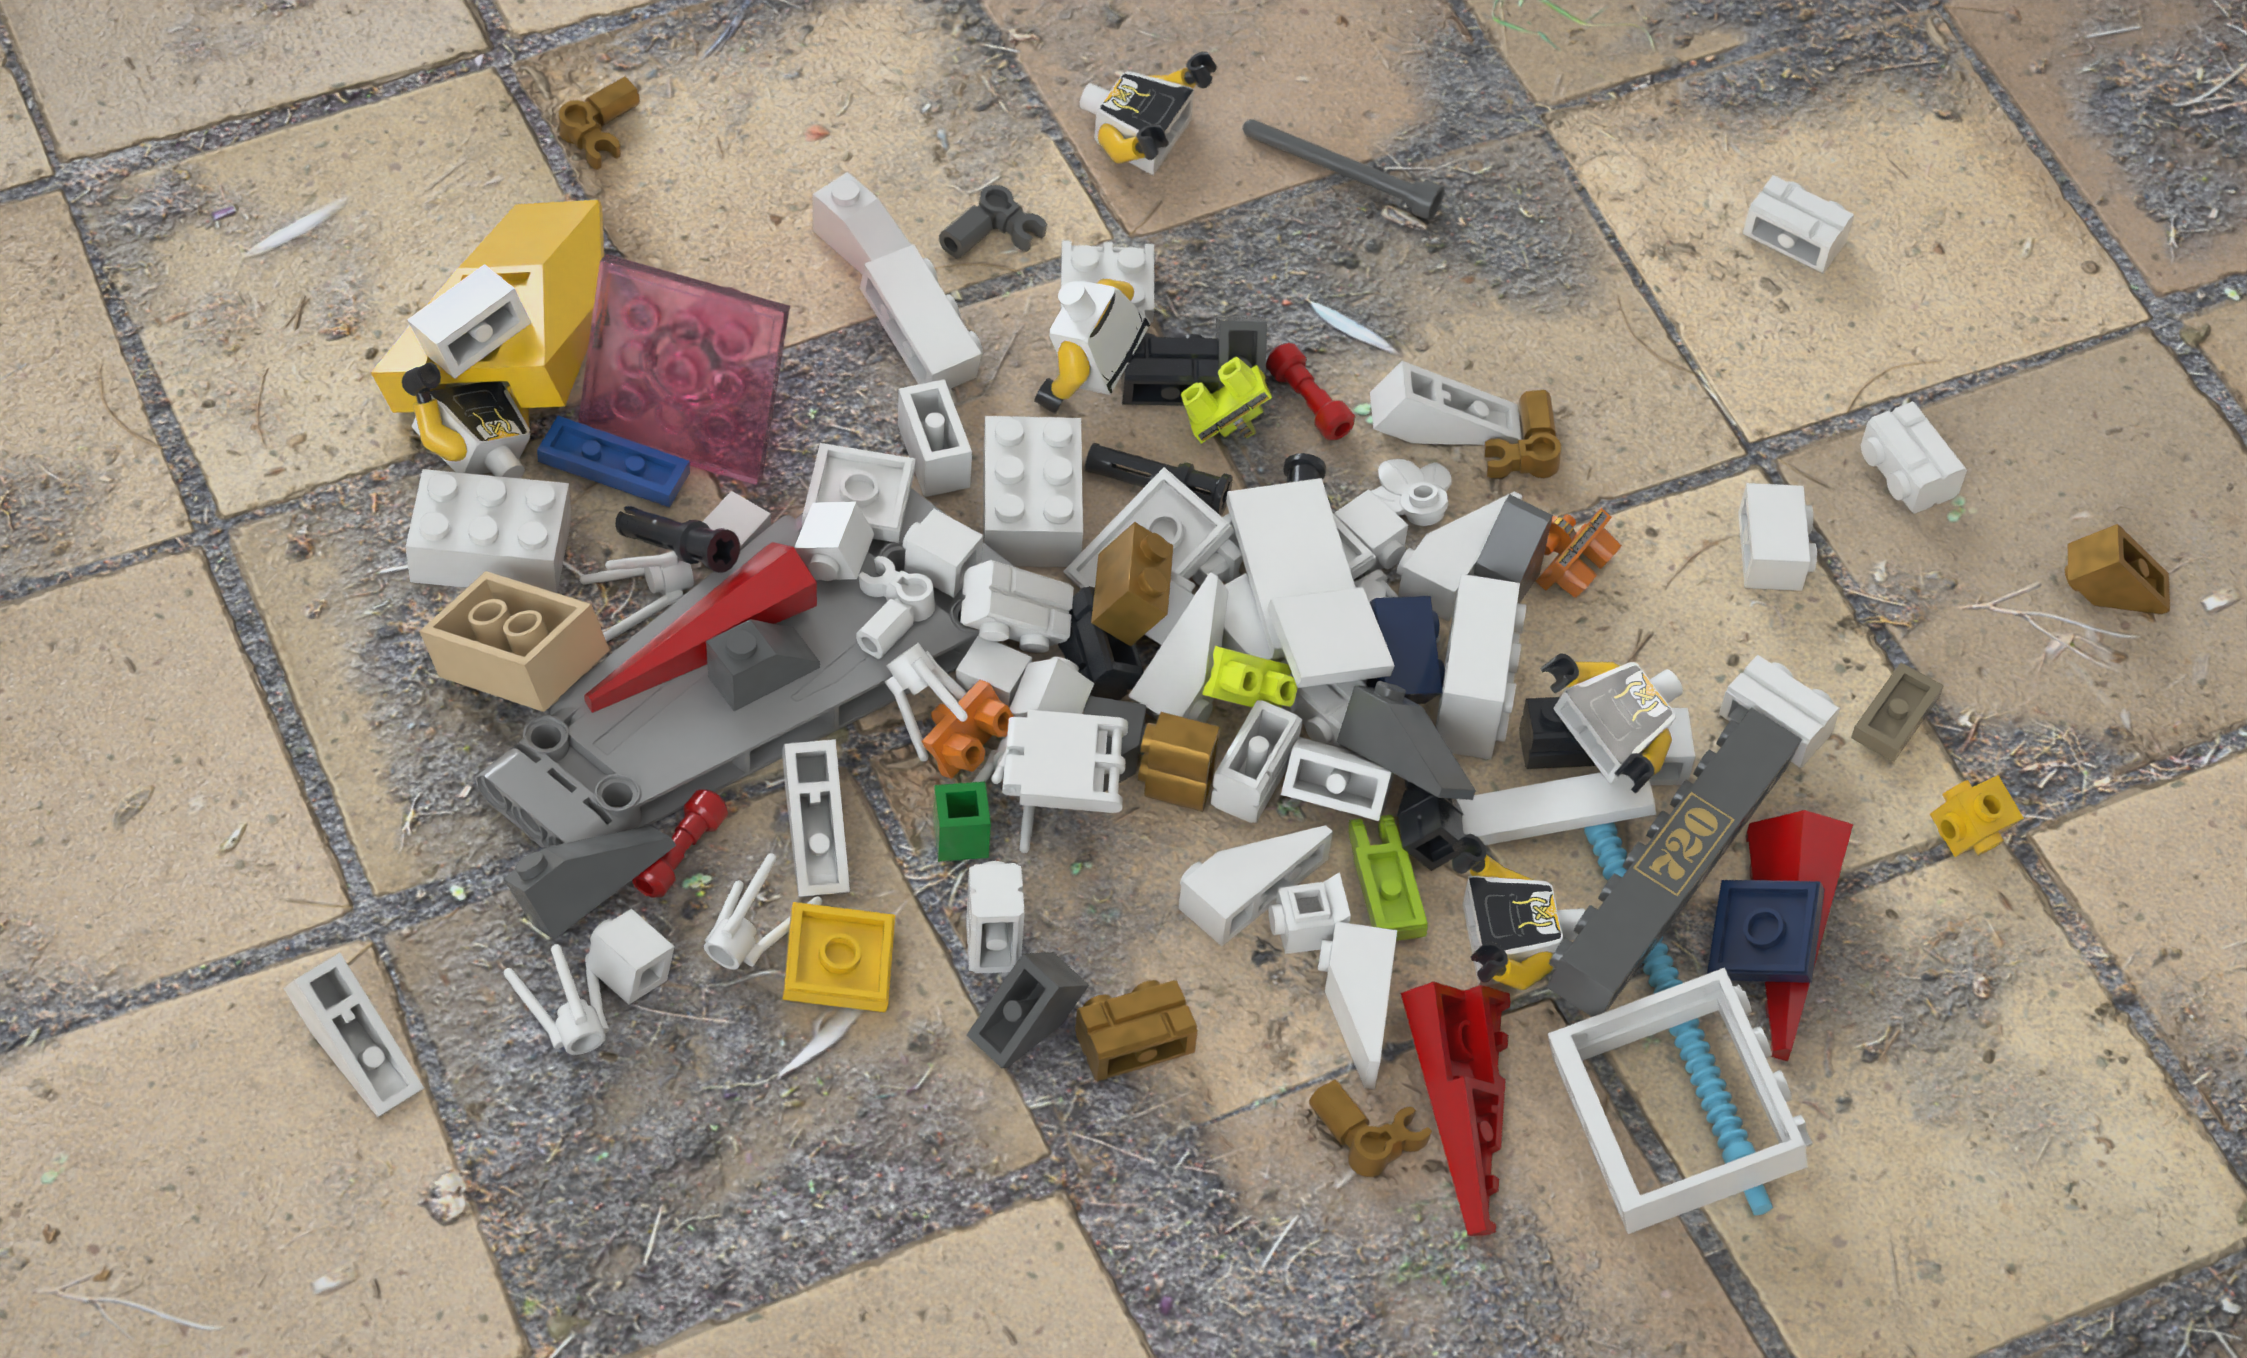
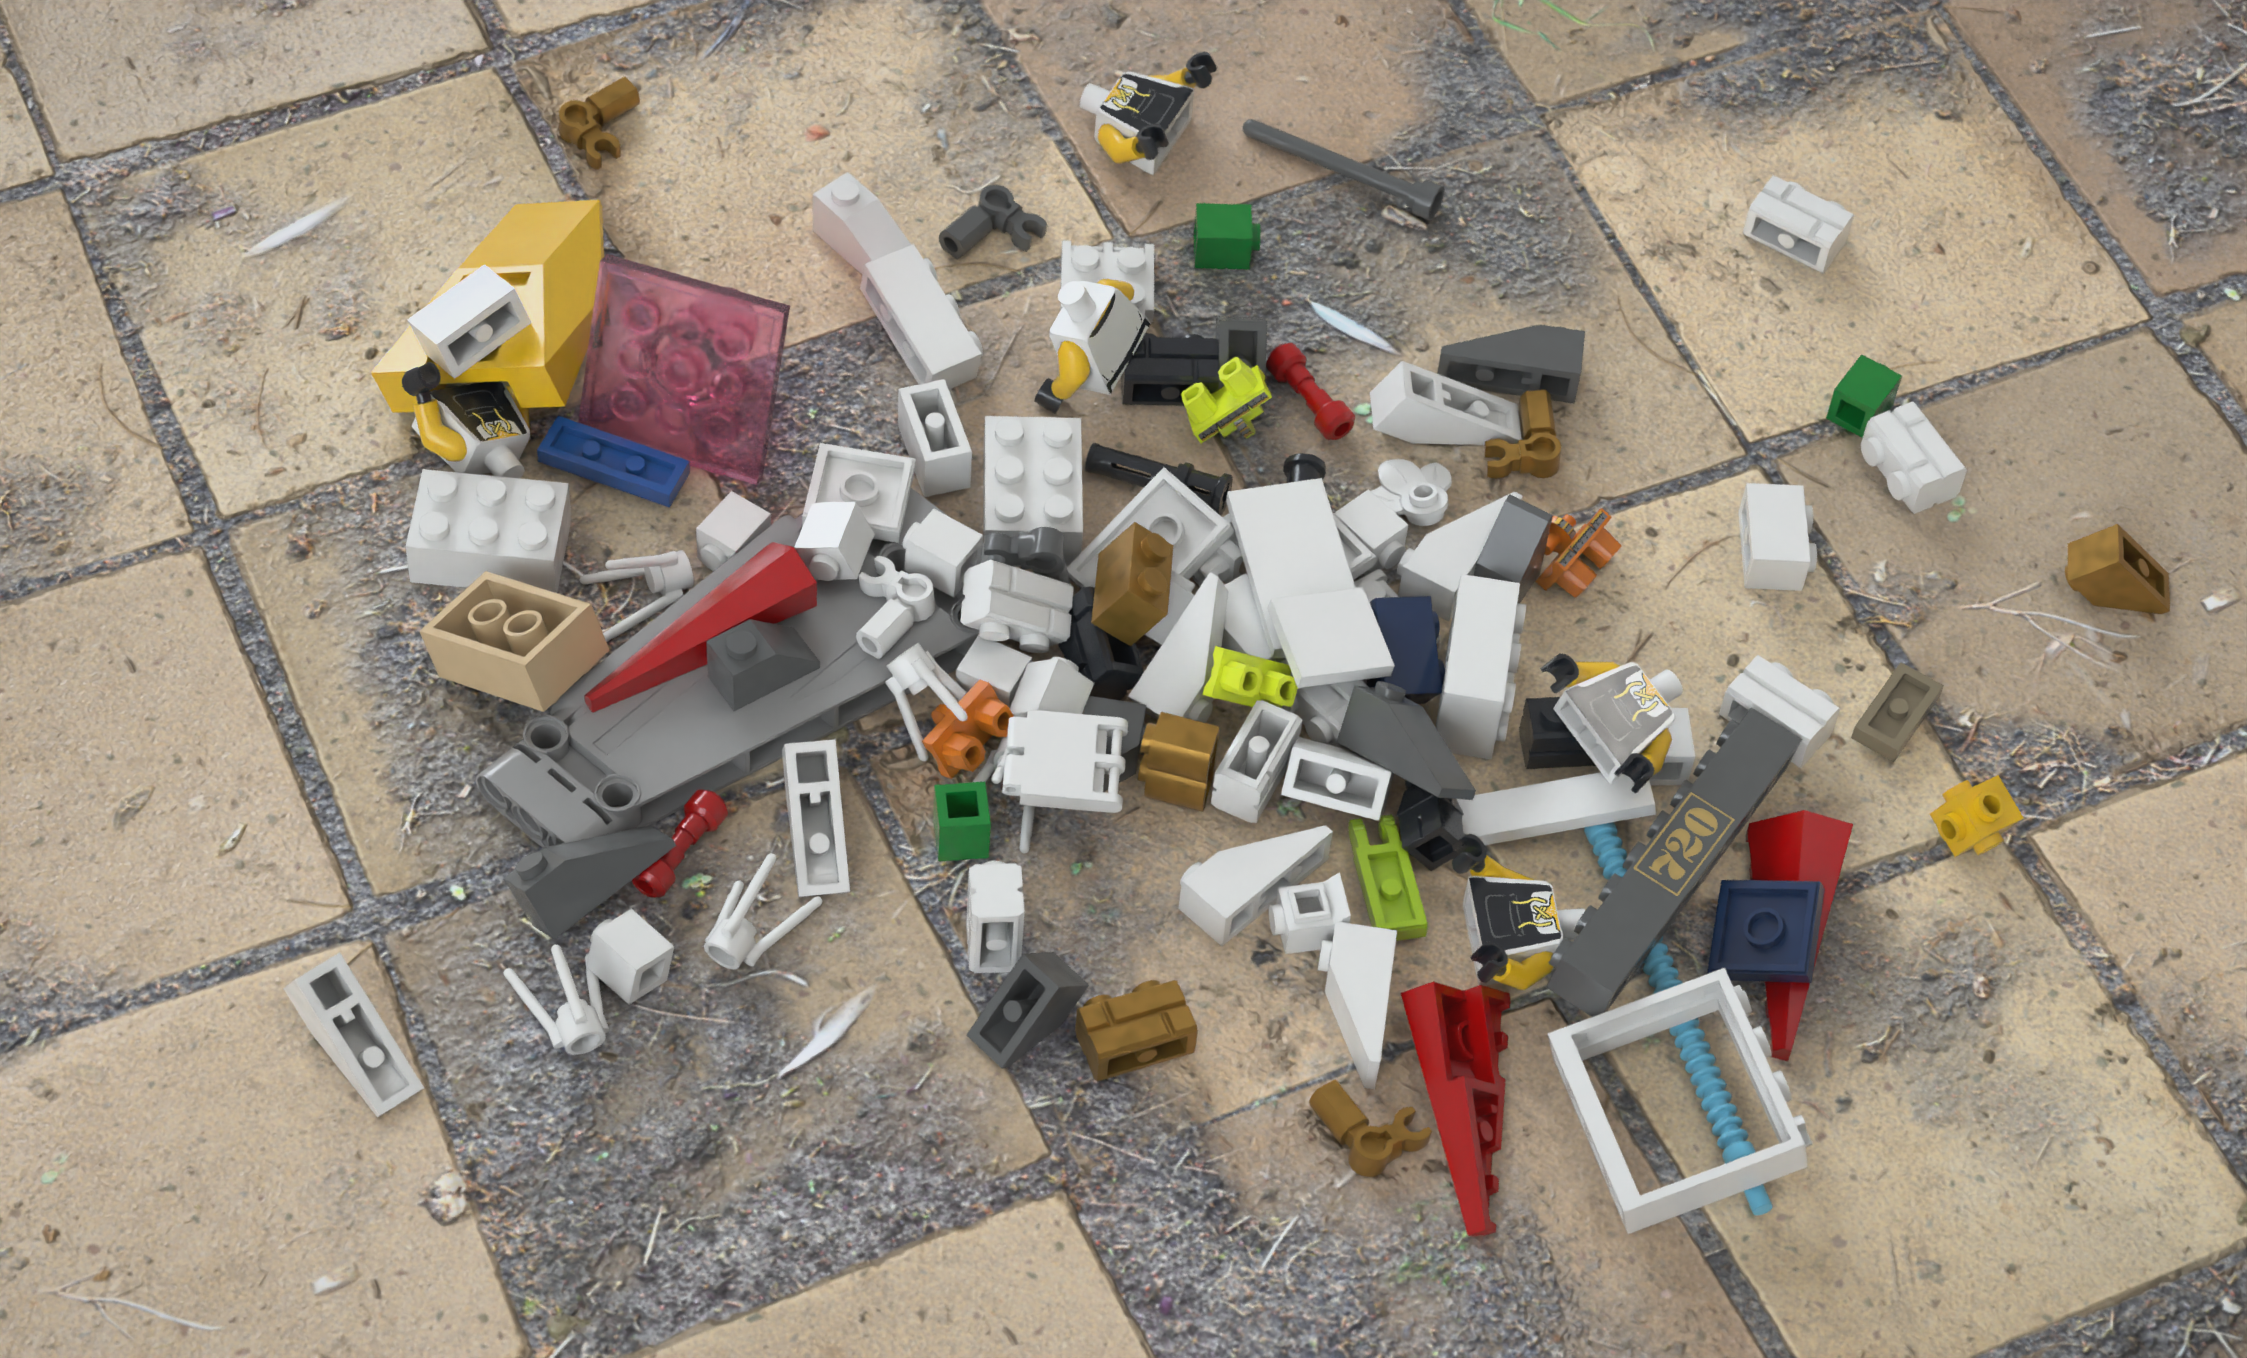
black pin [615,506,740,573] -> none
yellow tile [782,902,895,1012] -> none
none -> dark grey bar [984,527,1071,584]
none -> green brick [1193,203,1261,270]
none -> dark grey slope [1437,325,1585,404]
none -> green brick [1826,354,1902,438]

